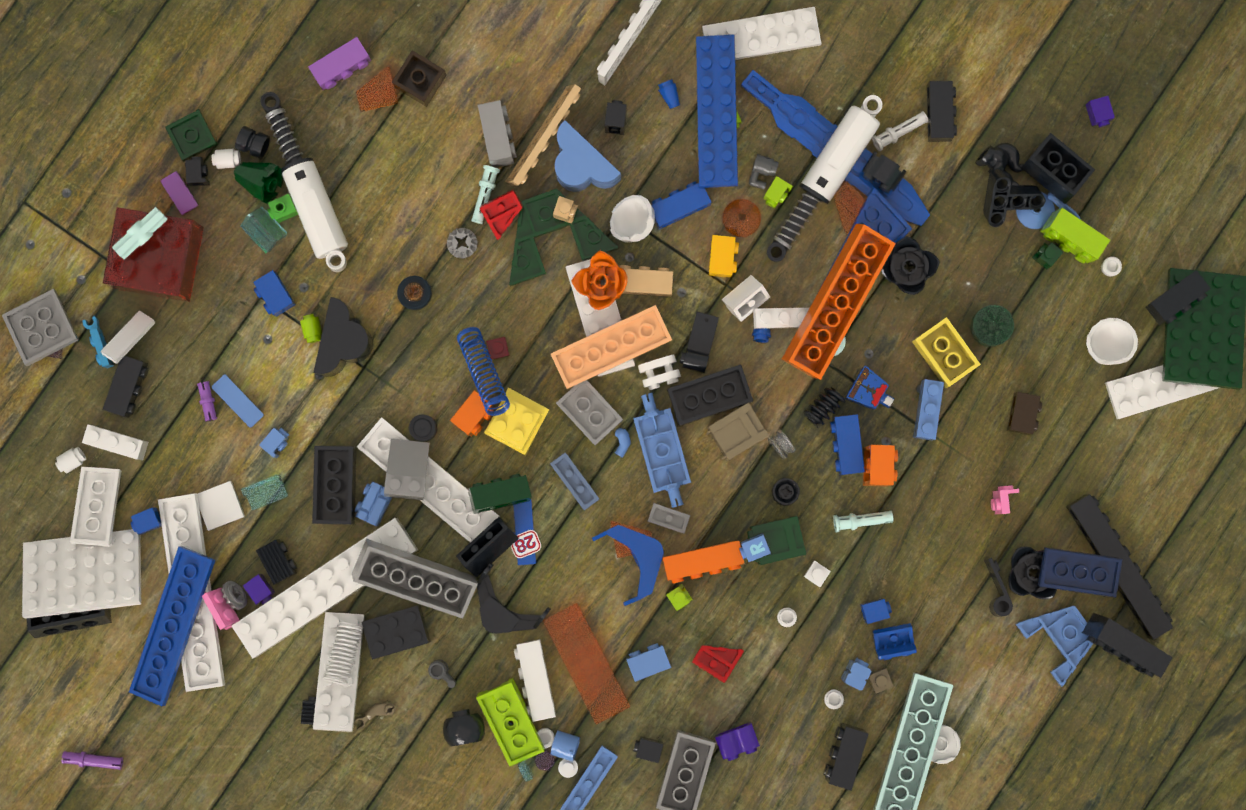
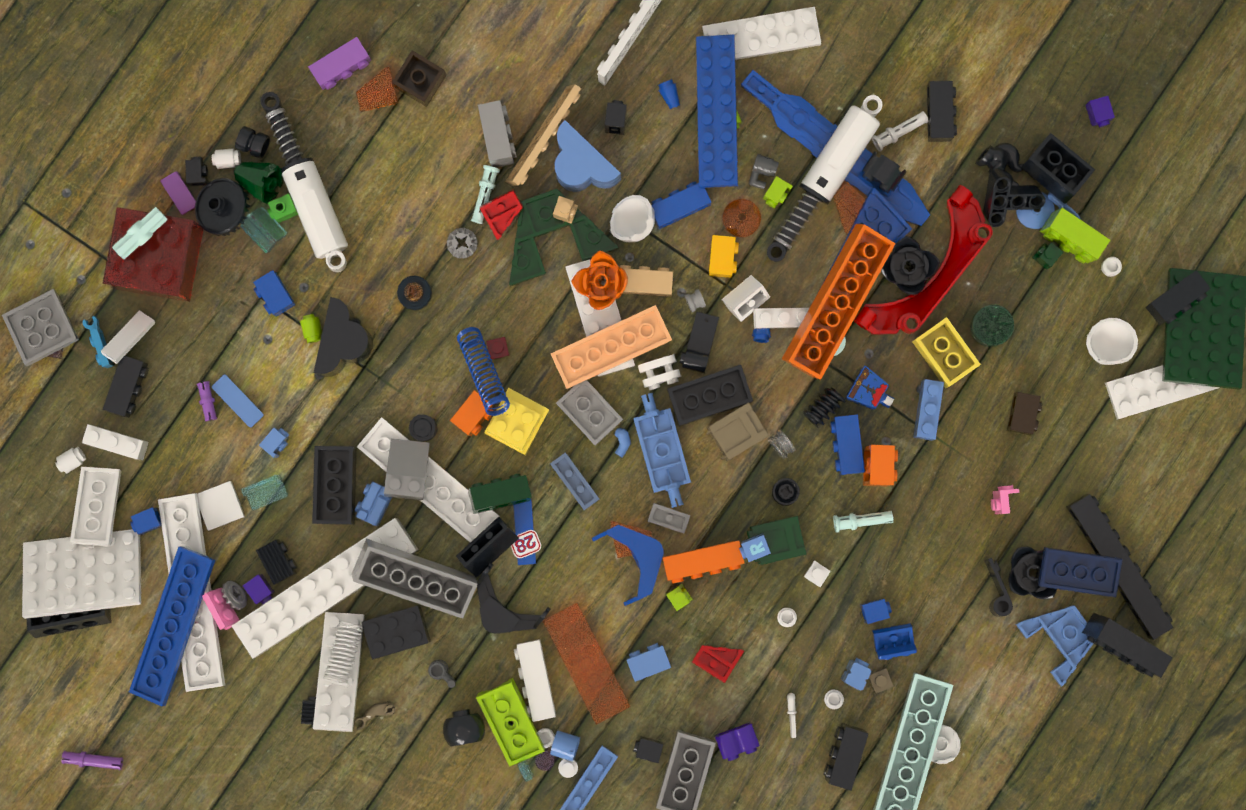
dark green plate [165,109,217,162] -> none
none -> black wheel [195,178,250,236]
none -> light grey wheel [684,289,706,313]
none -> white piece [787,693,797,738]
none -> red panel [854,185,993,335]

